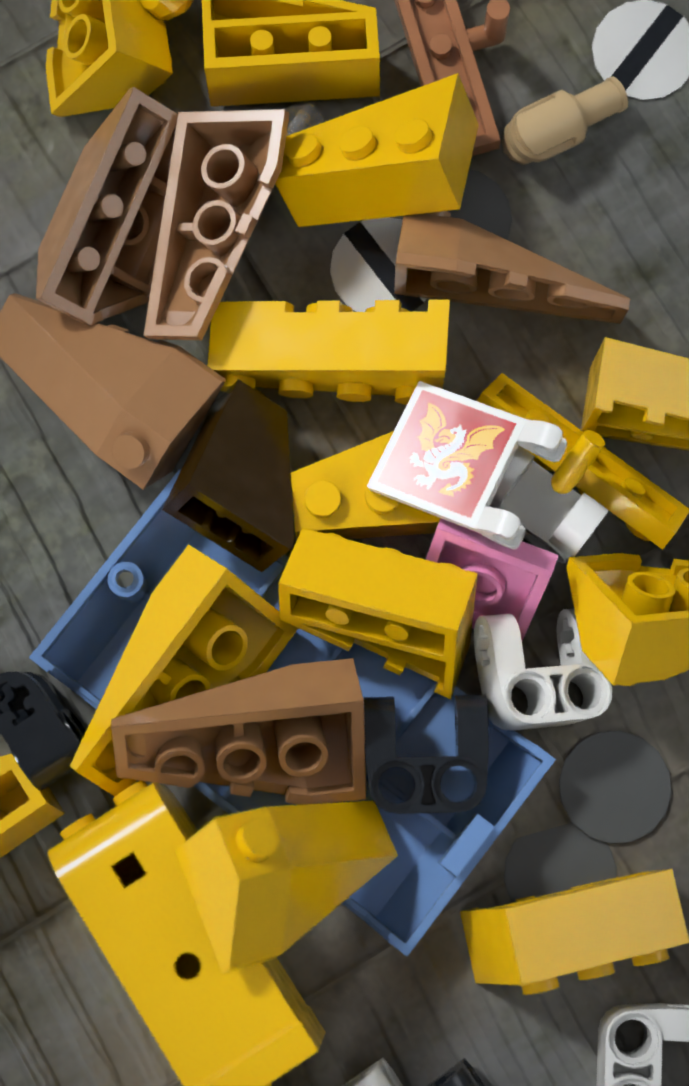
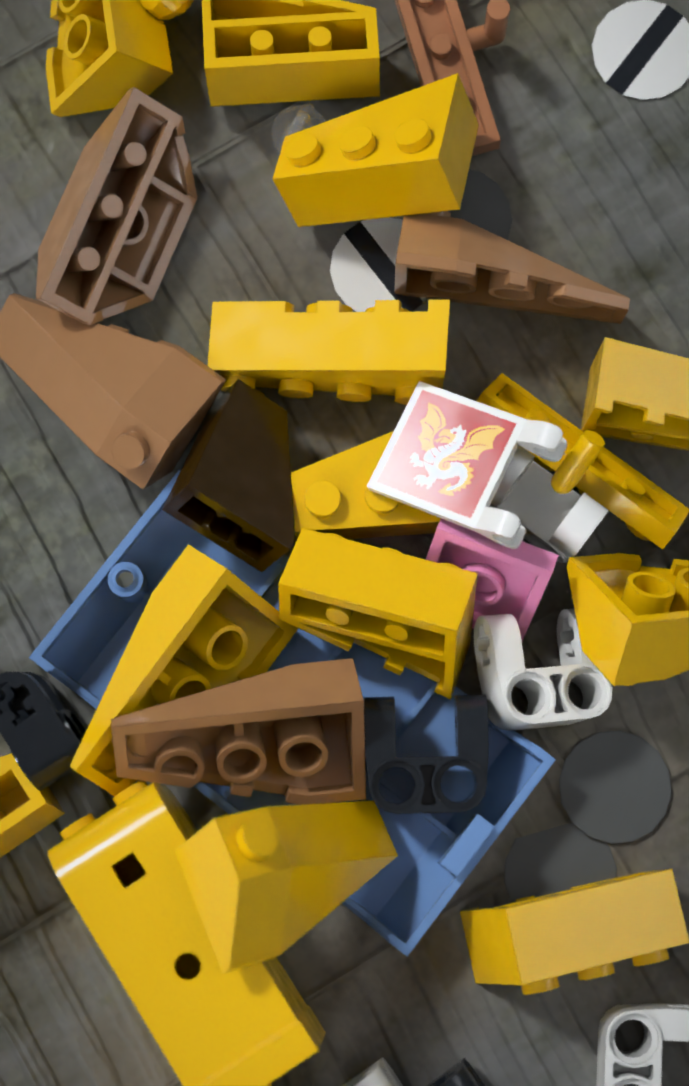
medium nougat wedge [143,109,290,340] -> none
tan arm [502,76,628,164] -> none

